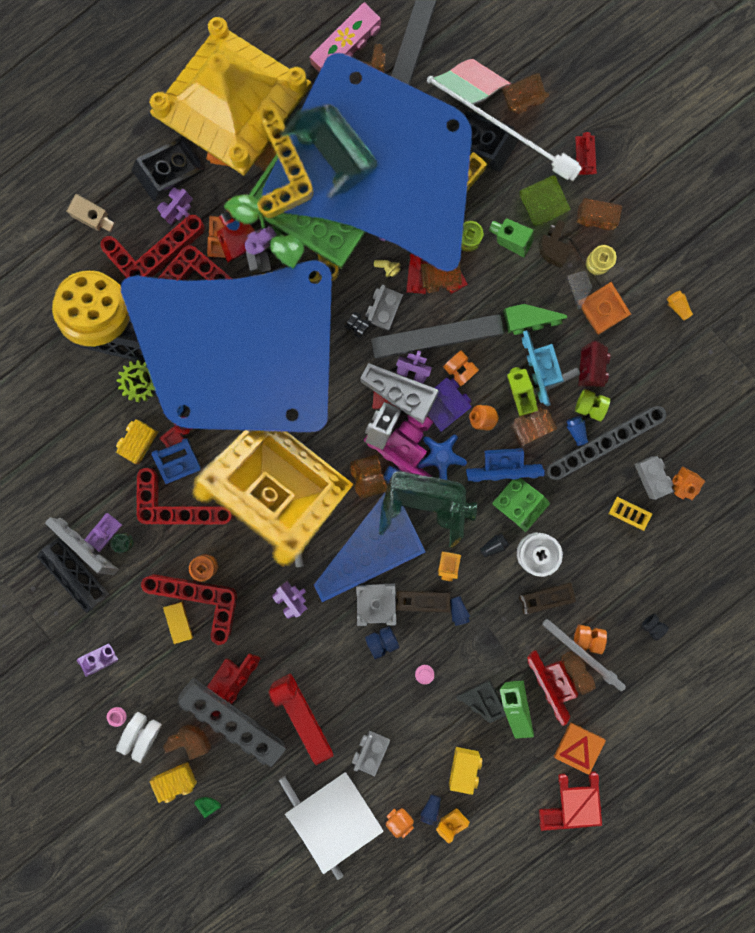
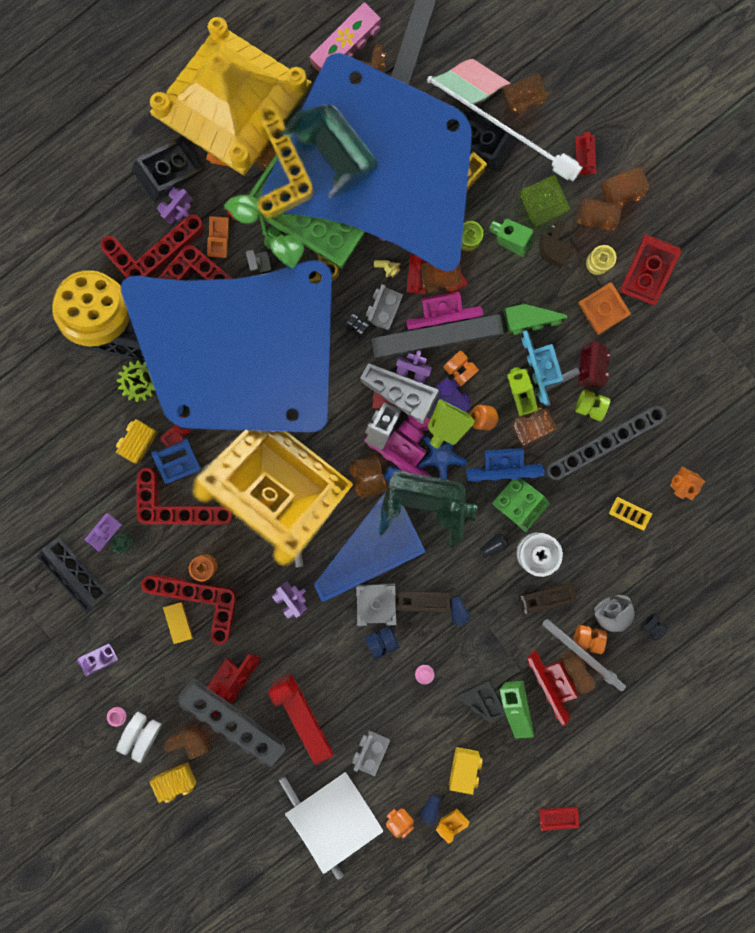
light grey wing [45,517,119,575] -> none
tan torso [67,194,116,232] -> none
green tile [194,797,221,818] -> none
red torso [217,212,255,262] -> none
medium lavender hips [245,226,277,254] -> none
light orange bracket [438,551,461,581] -> none
orange tile [554,722,606,775] -> none
coral flag [558,772,602,828] -> none
blue cone [566,416,588,446] -> none
clear tile [567,271,592,309] -> none
light grey brick [634,456,673,499] -> none
light orange cone [667,290,693,320] -> none
none -> dark pink bracket [406,291,484,330]
none -> lime torso [428,399,475,449]
none -> light grey cylinder [594,595,635,632]
none -> clear orange brick [601,166,650,208]
none -> red slope [620,234,681,306]

